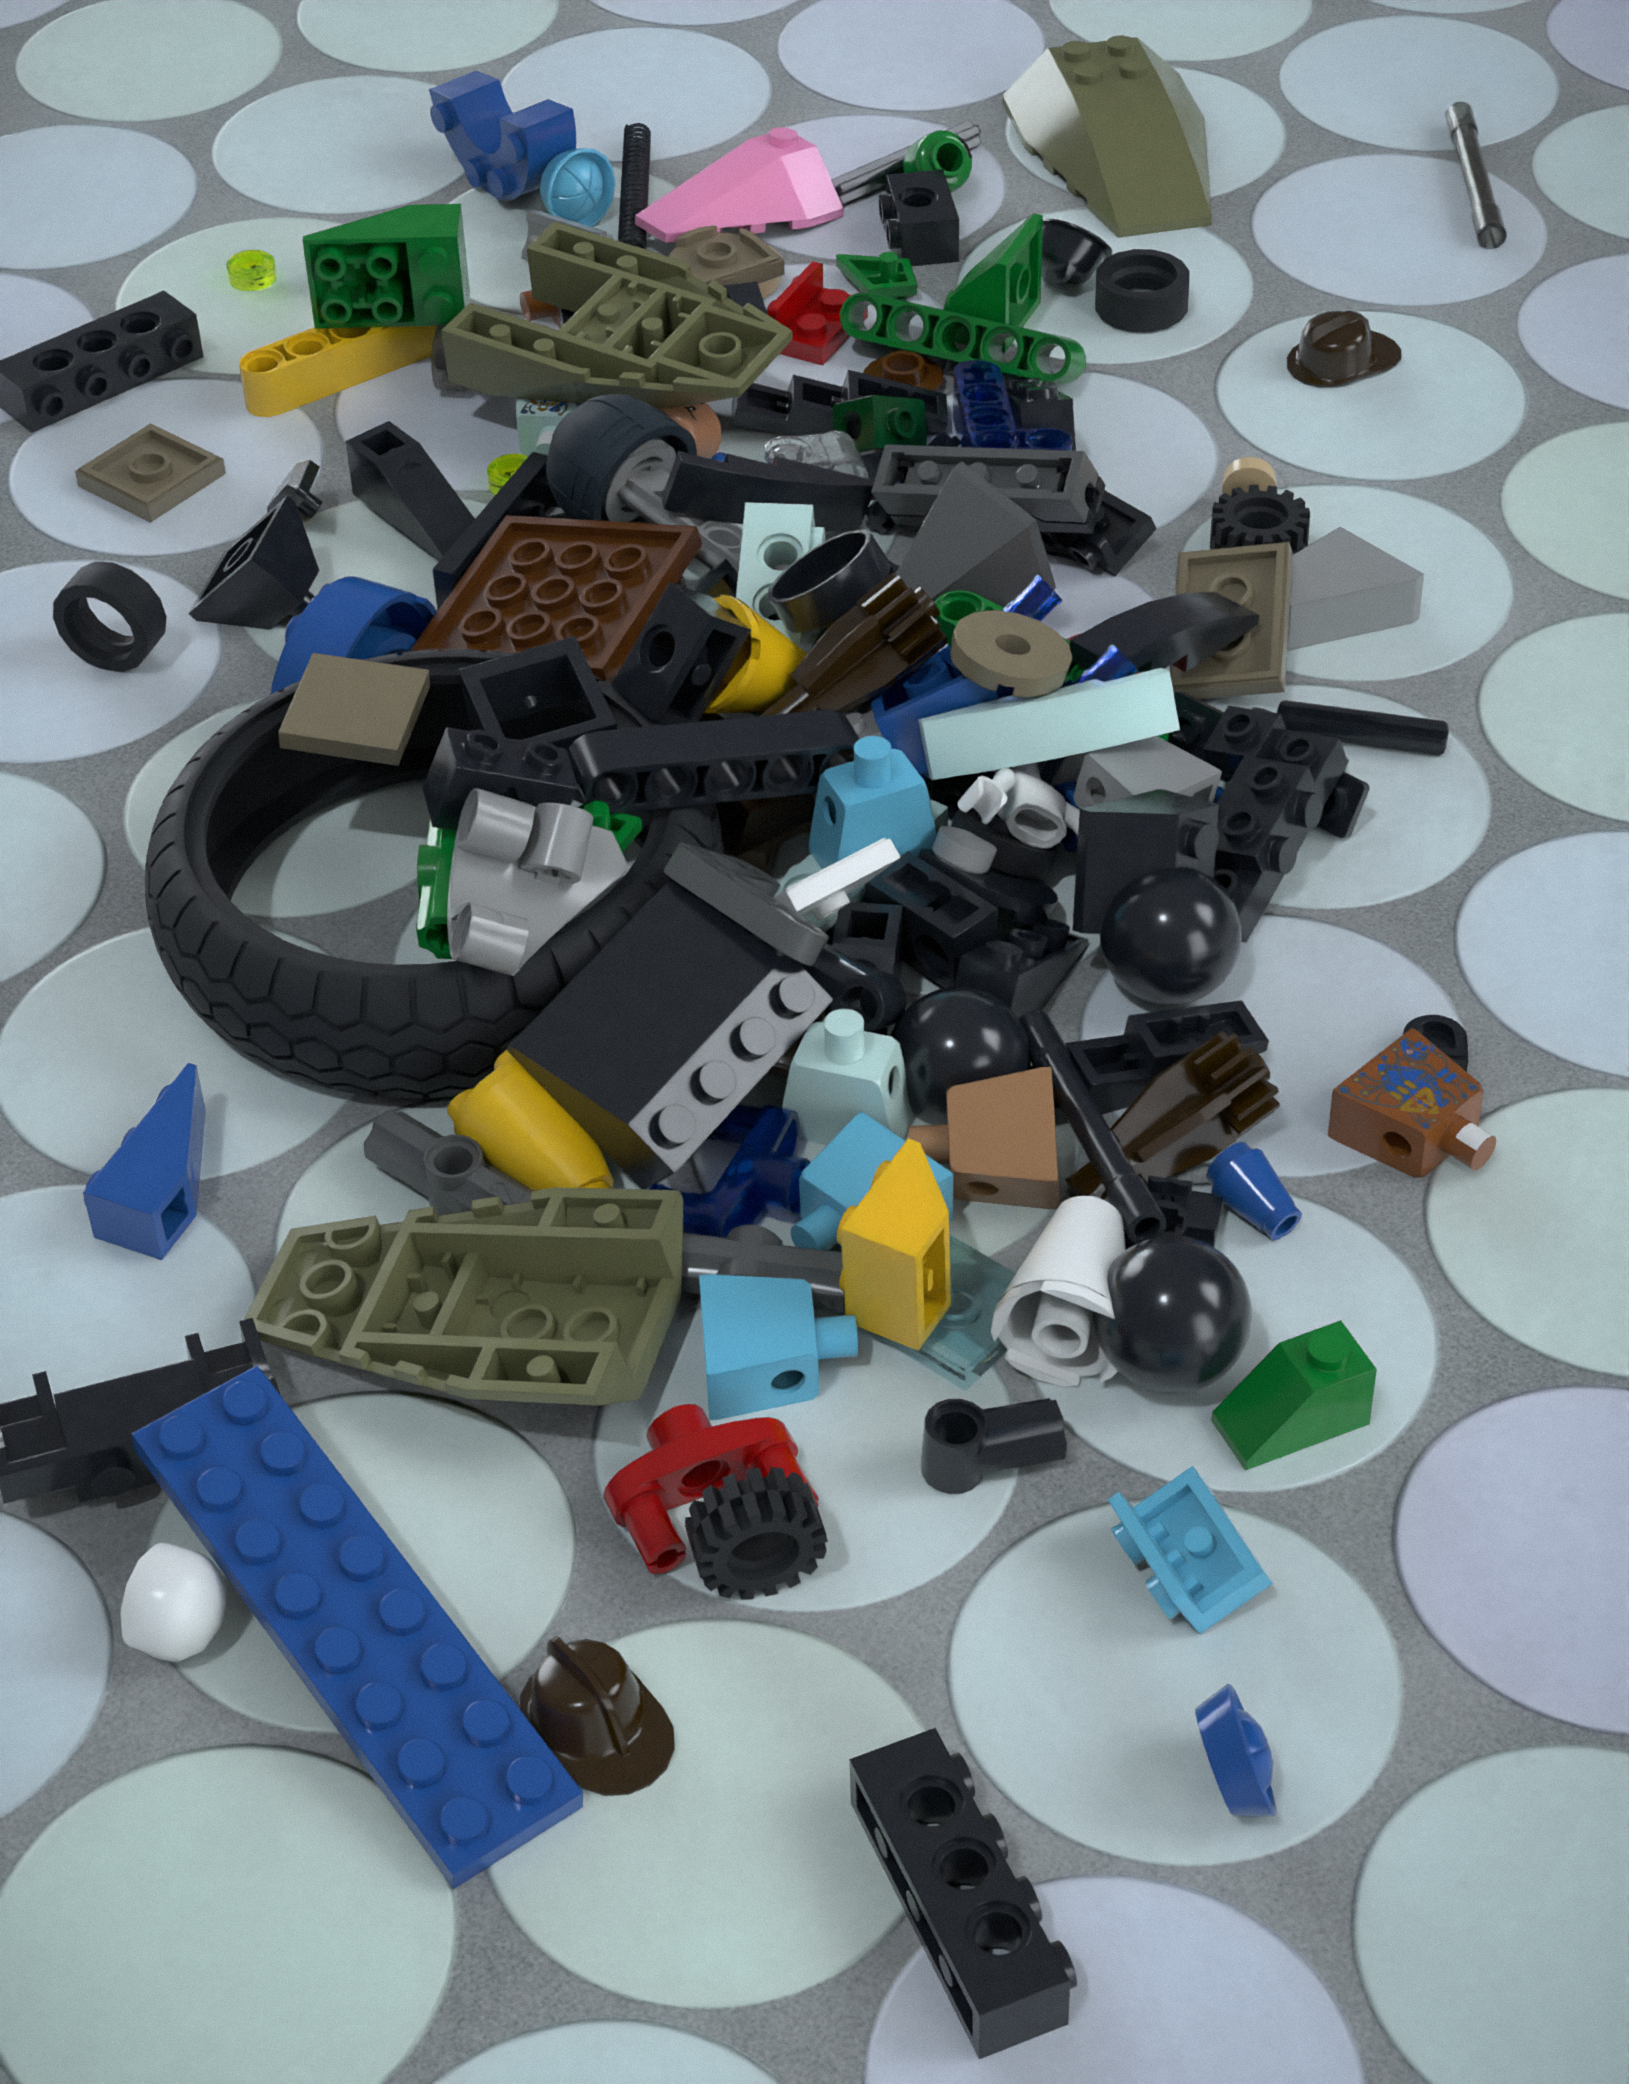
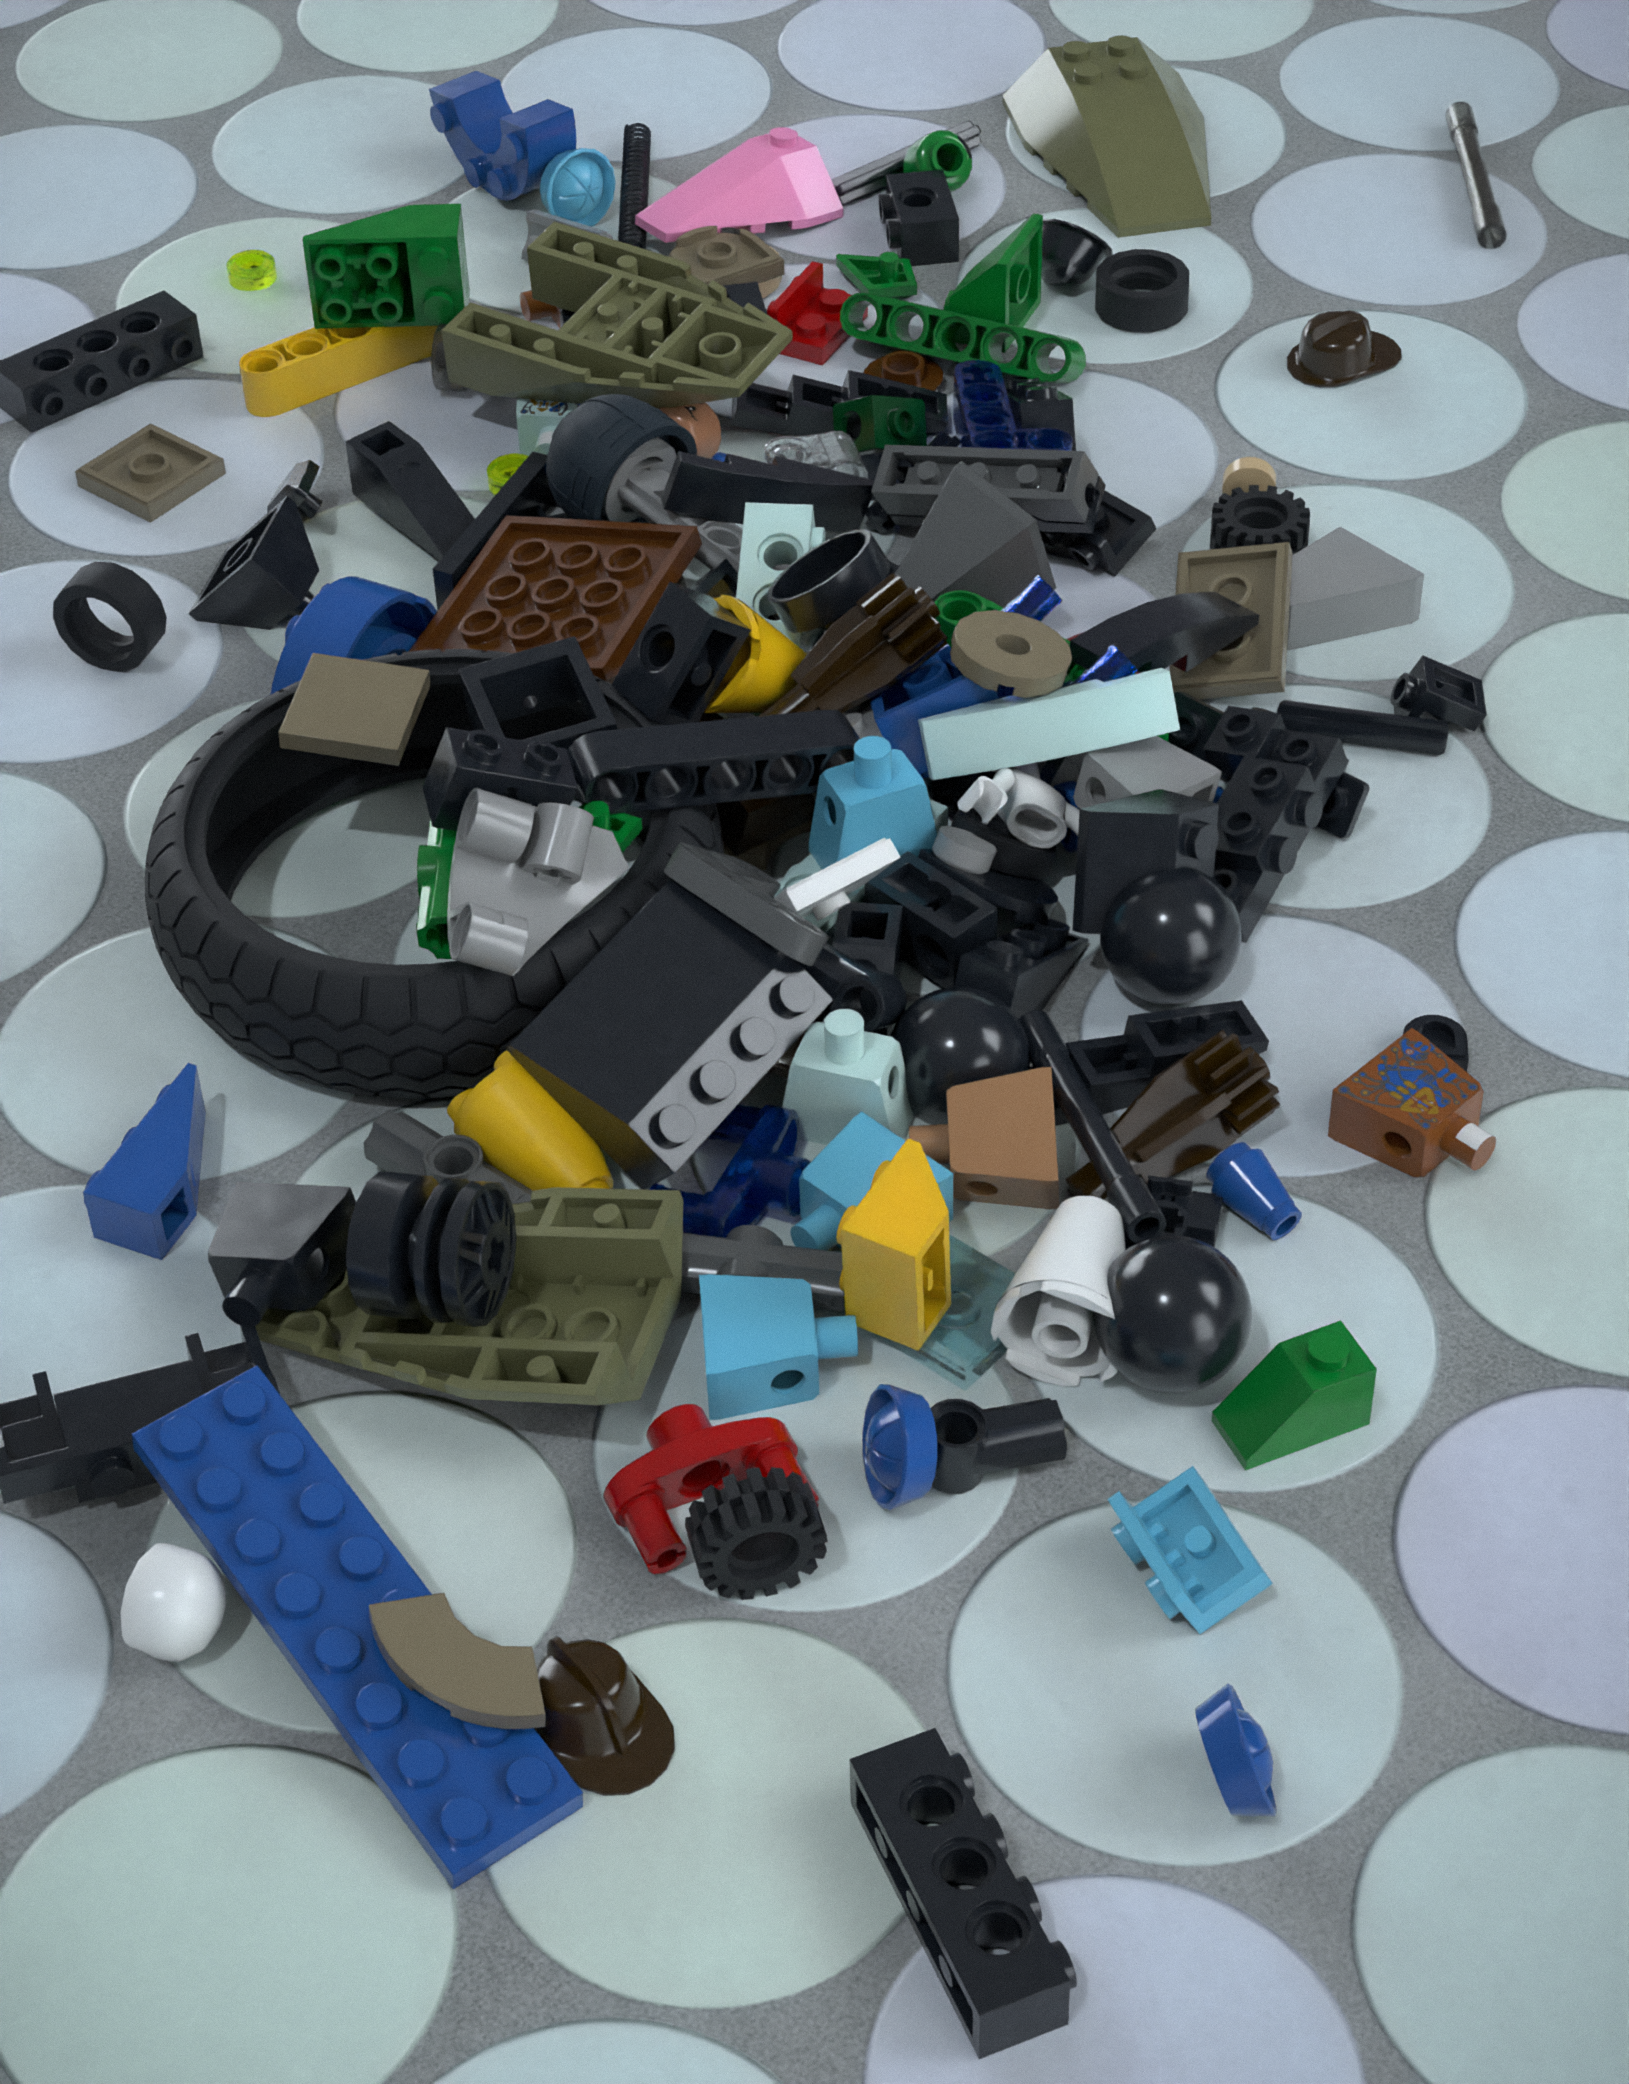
none -> black torso [208,1182,356,1327]
none -> black wheel [346,1171,517,1327]
none -> dark tan tile [369,1593,545,1729]
none -> blue hat [862,1384,937,1510]
none -> black bracket [1390,655,1487,732]

